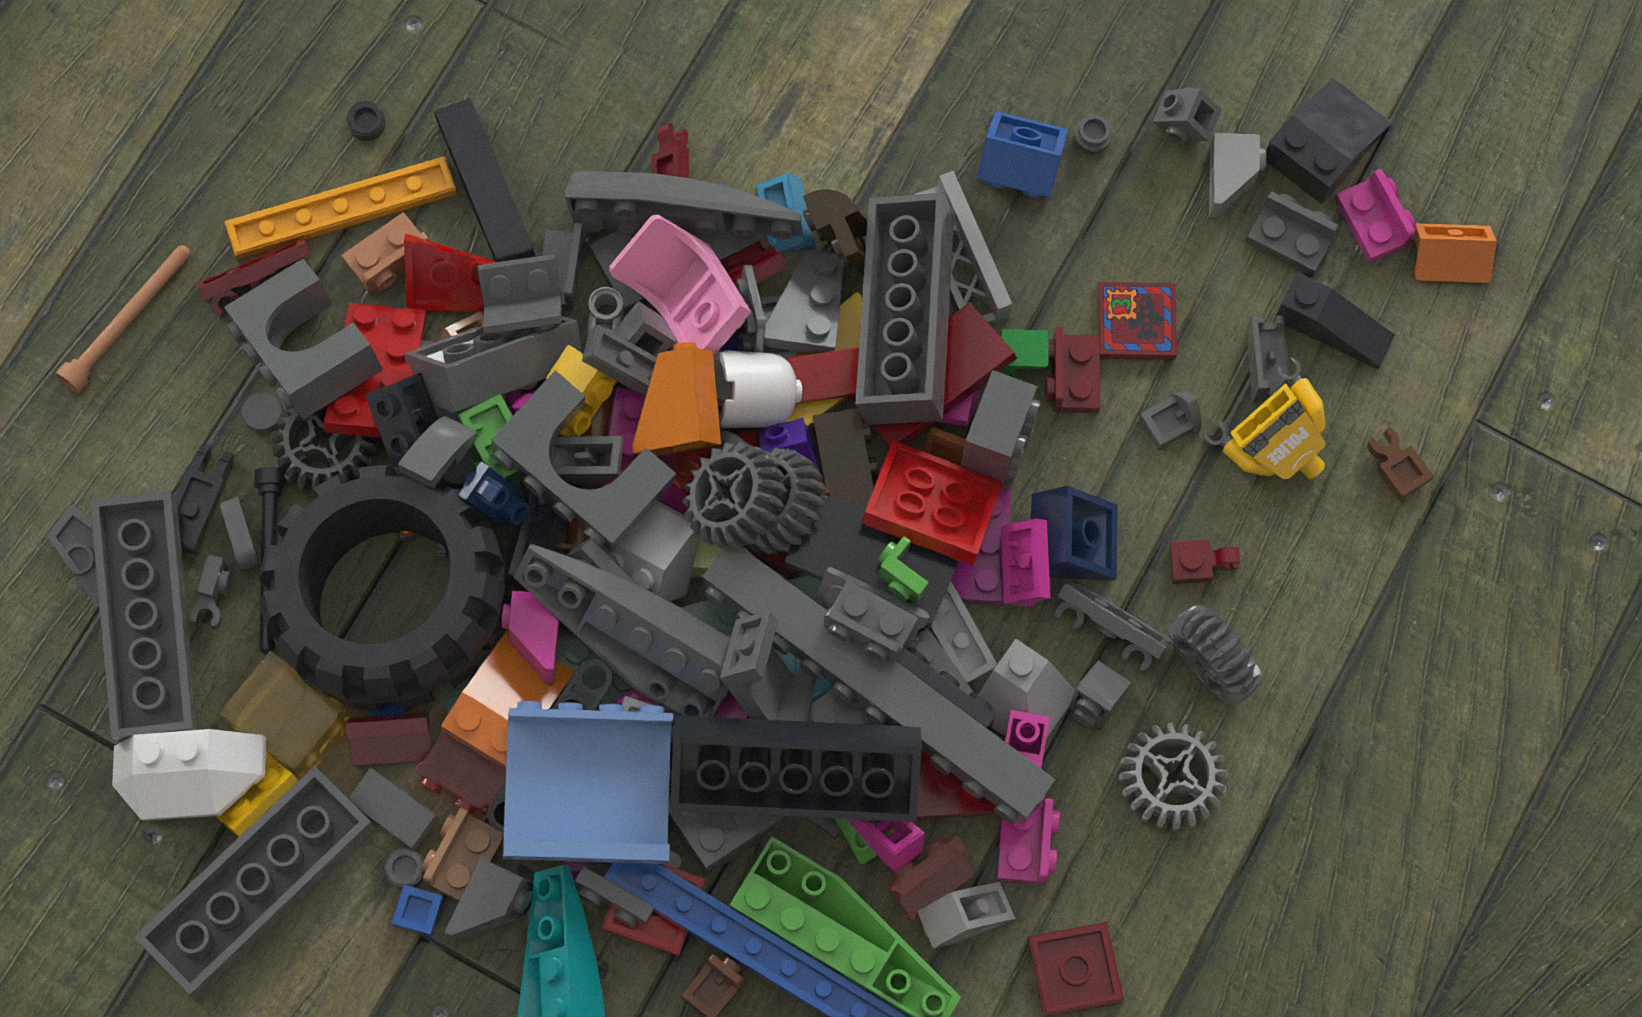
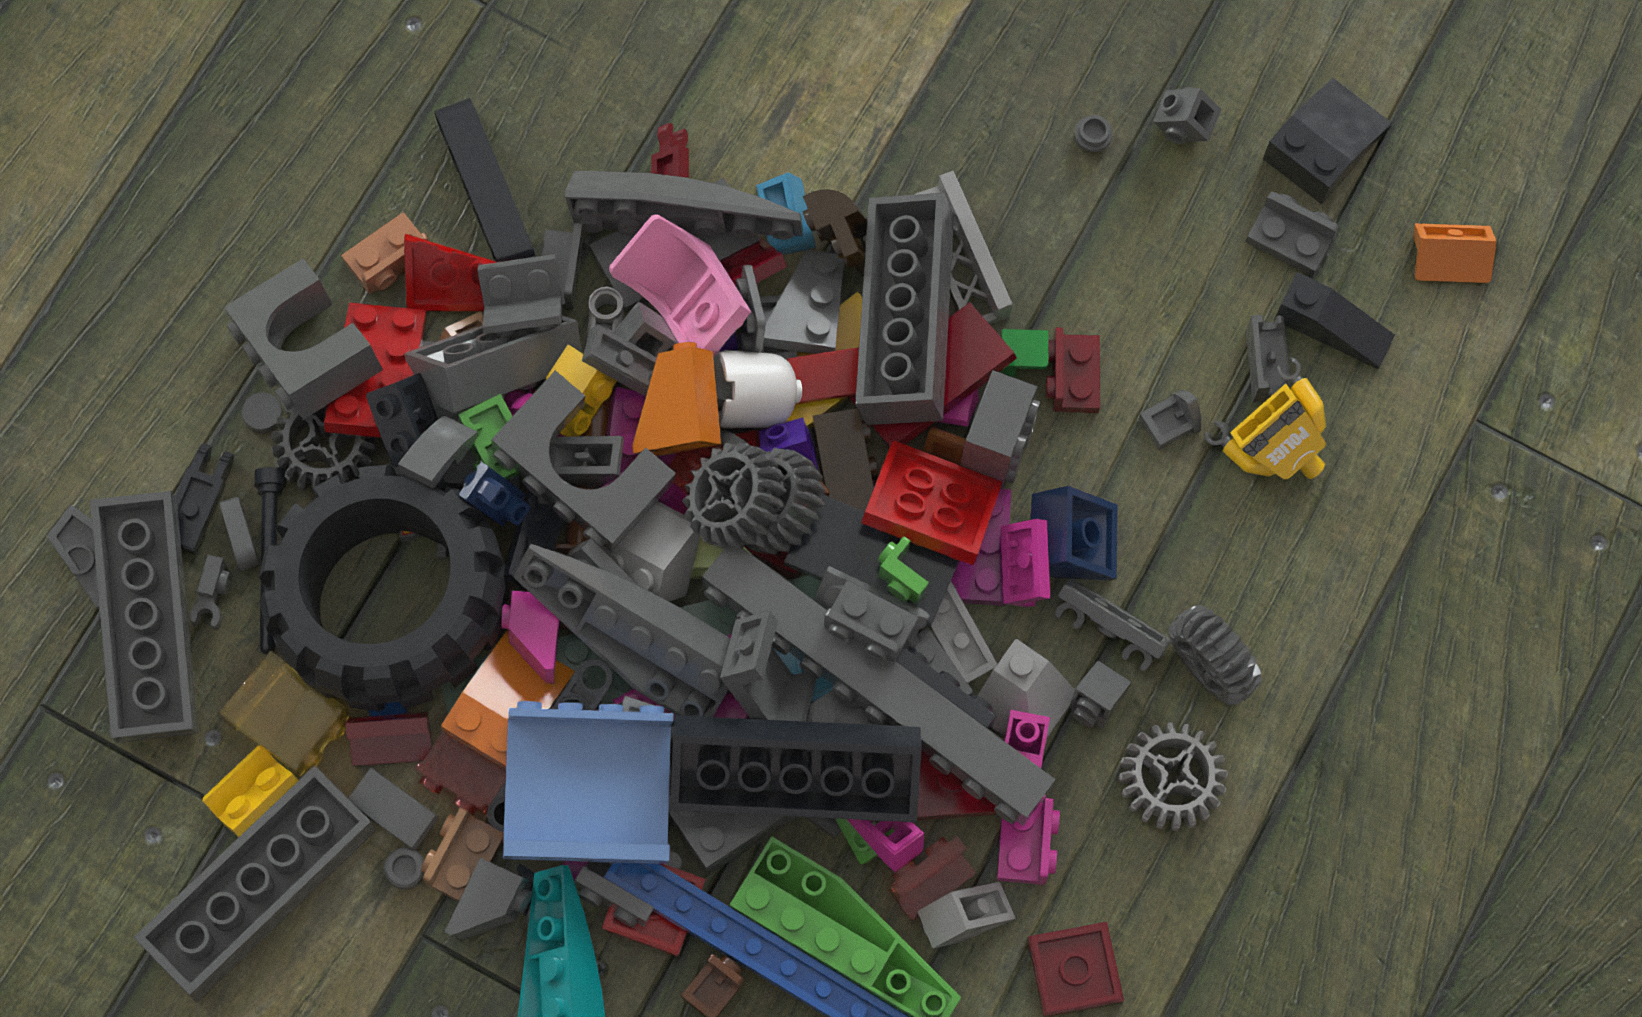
nougat piece [55,245,190,394] -> none
white wedge [112,729,266,821] -> none
dark red plate [196,238,311,316] -> none
light orange tile [224,156,457,260] -> none
black tile [347,101,386,141] -> none
blue plate [391,885,444,937] -> none
blue slope [976,111,1068,198] -> none
tile [1098,282,1177,360] -> none
dark red plate [1169,540,1240,584] -> none
light grey slope [1209,133,1266,218] -> none
dark pink bracket [1334,169,1416,263] -> none
reddish brown plate [1367,427,1434,501] -> none

